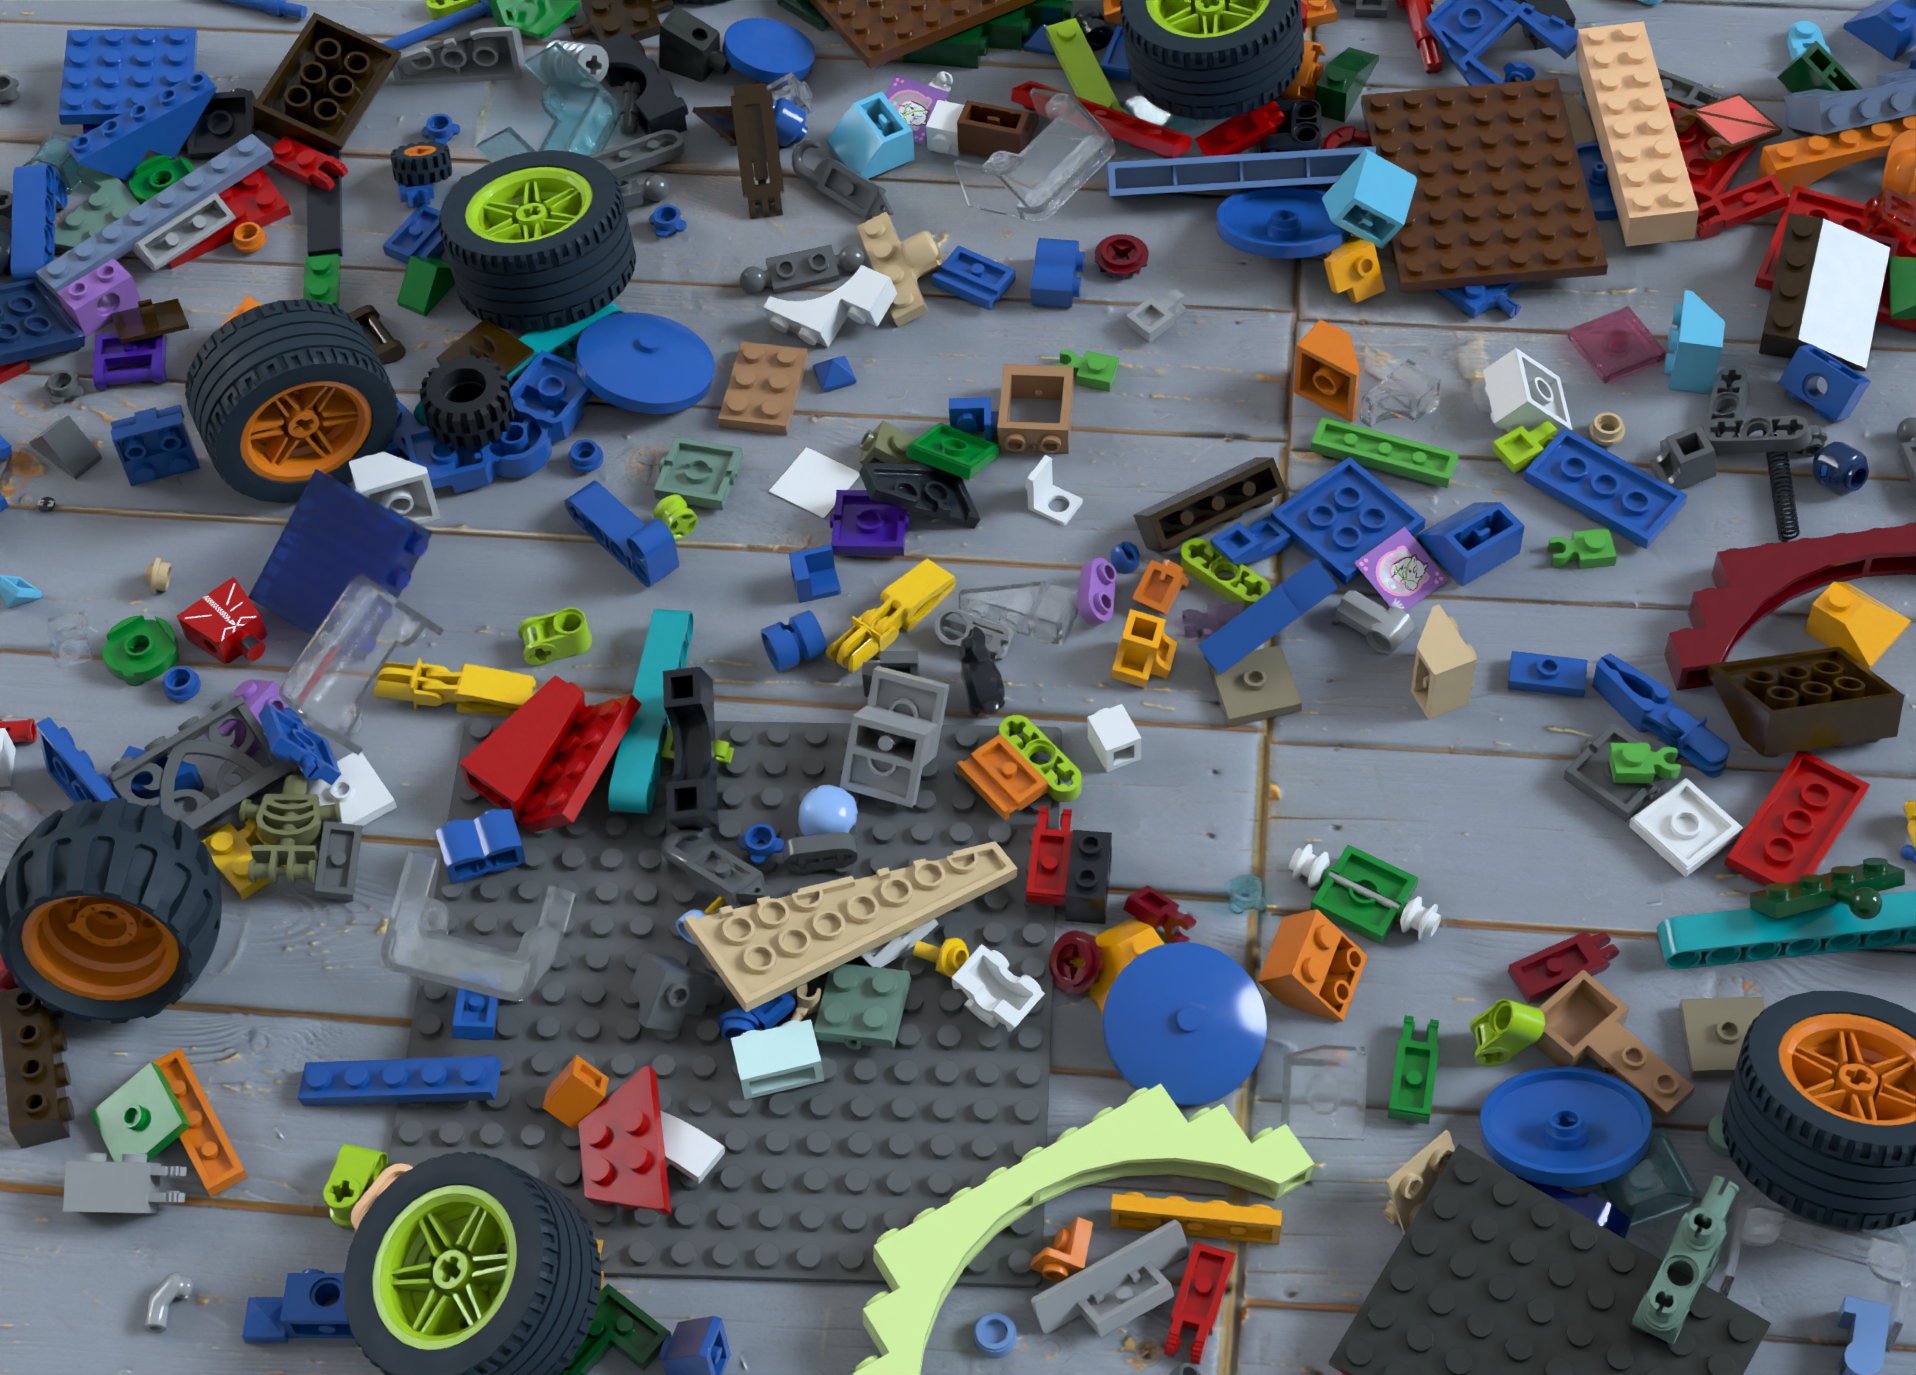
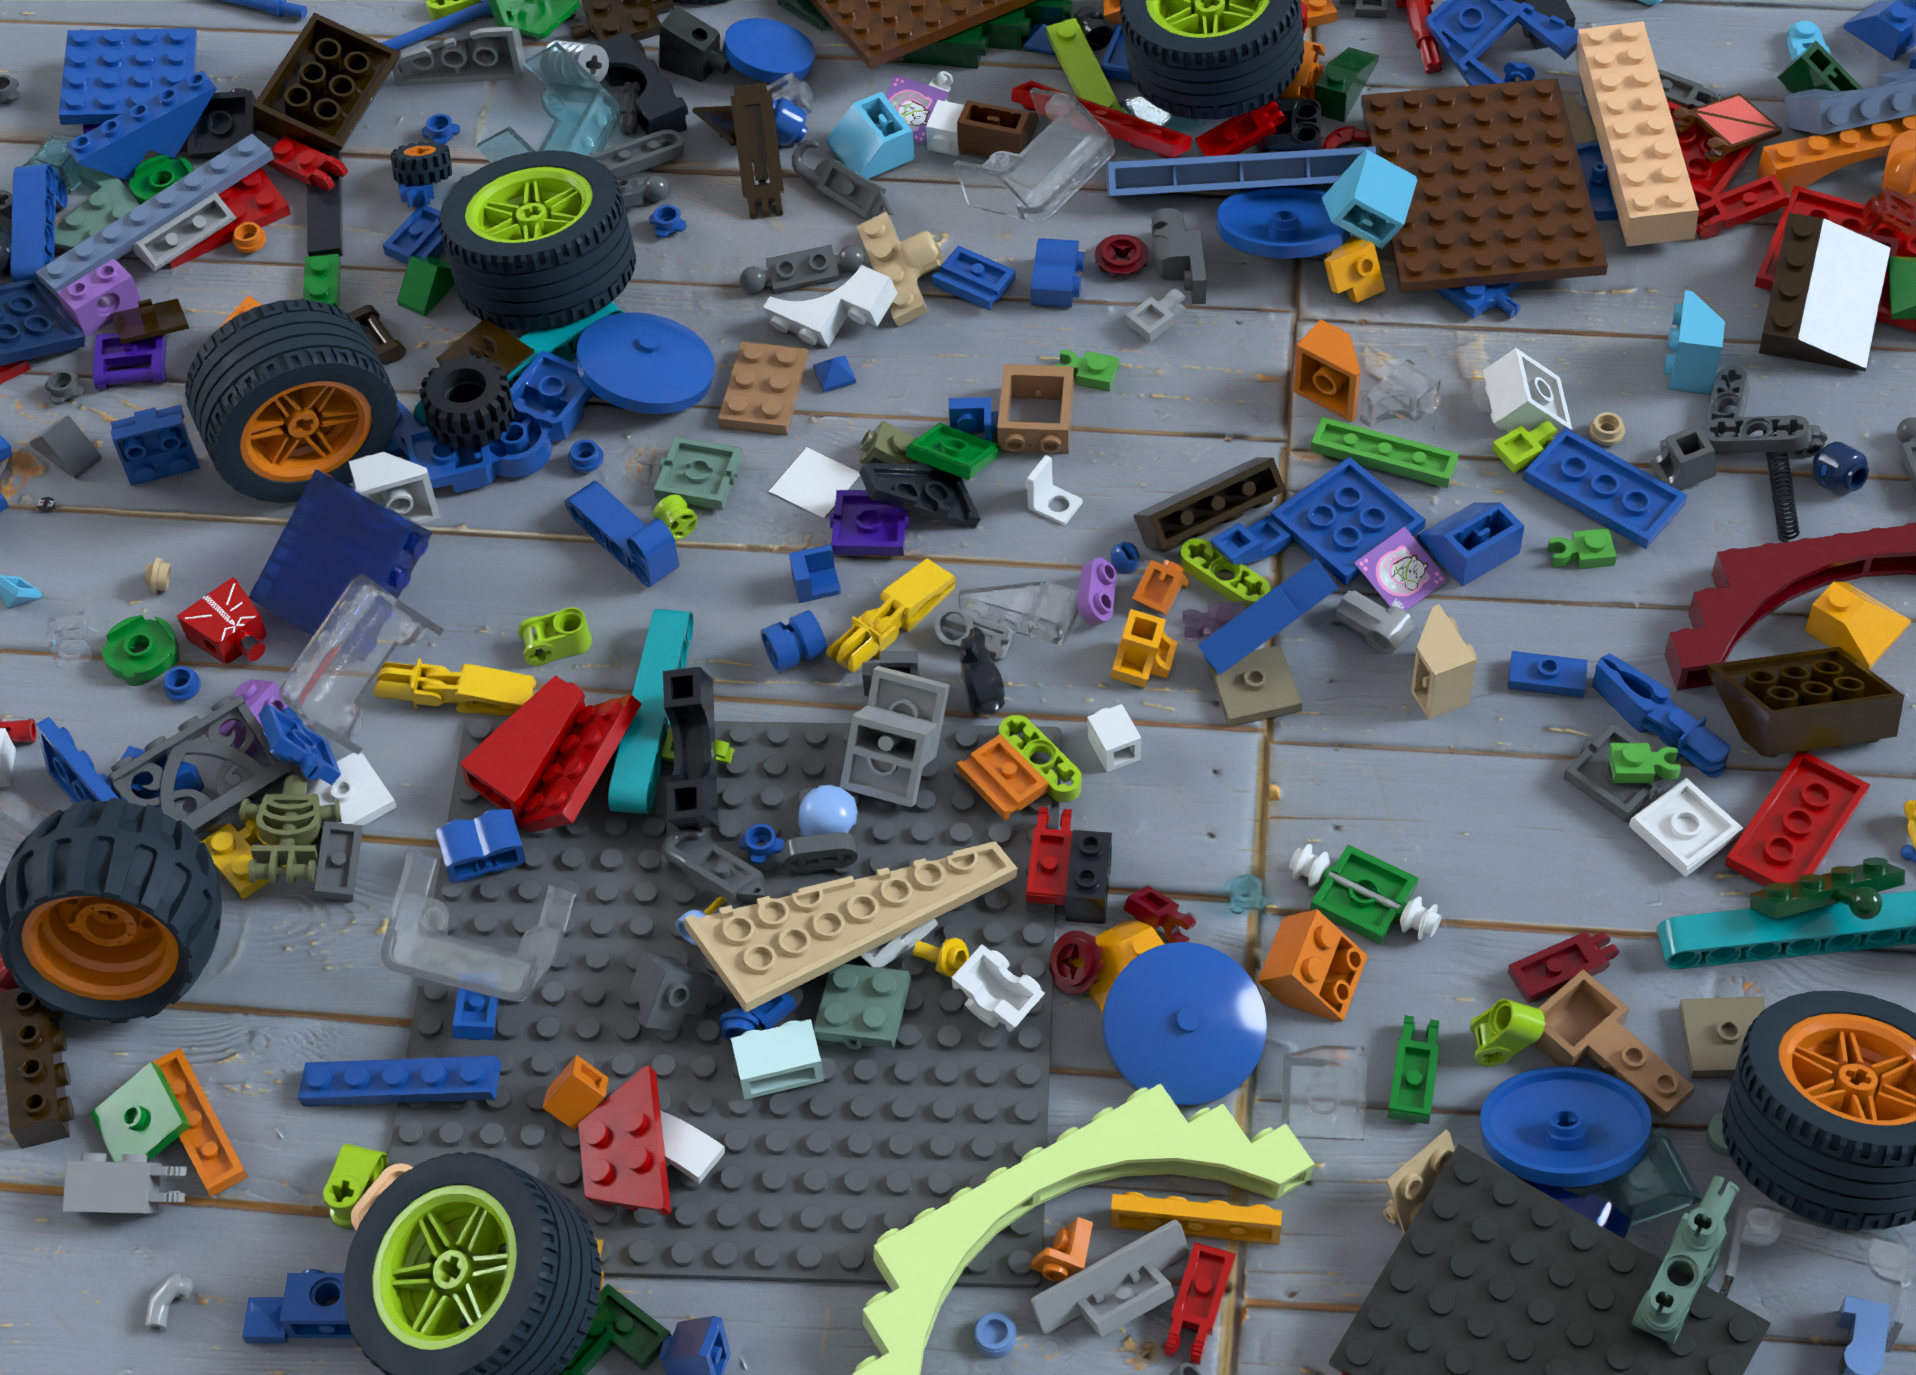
tan hand [790,982,821,1022] -> none
clear pink plate [1568,306,1666,384] -> none
blue brick [1778,344,1871,421] -> none
none -> dark grey plate [1151,208,1207,304]

